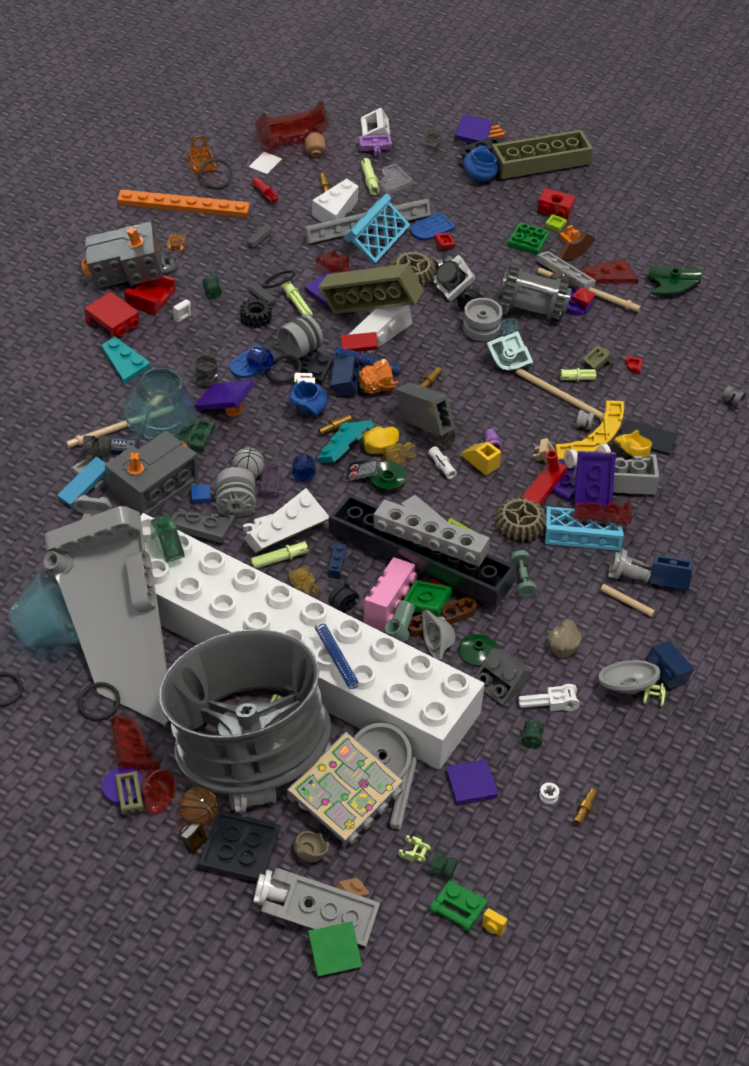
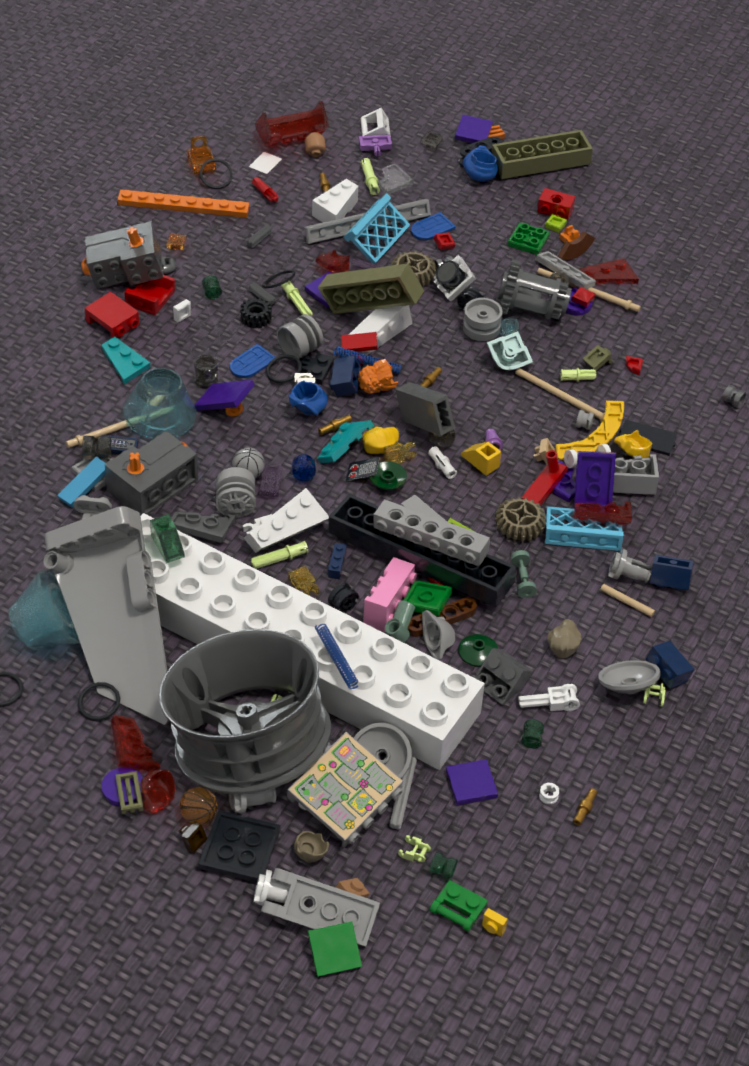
clear green wing [175,418,215,452] -> none
blue tile [191,484,211,504] -> none
clear blue head [246,347,274,371] -> none
dark green pin [648,265,701,295] -> none

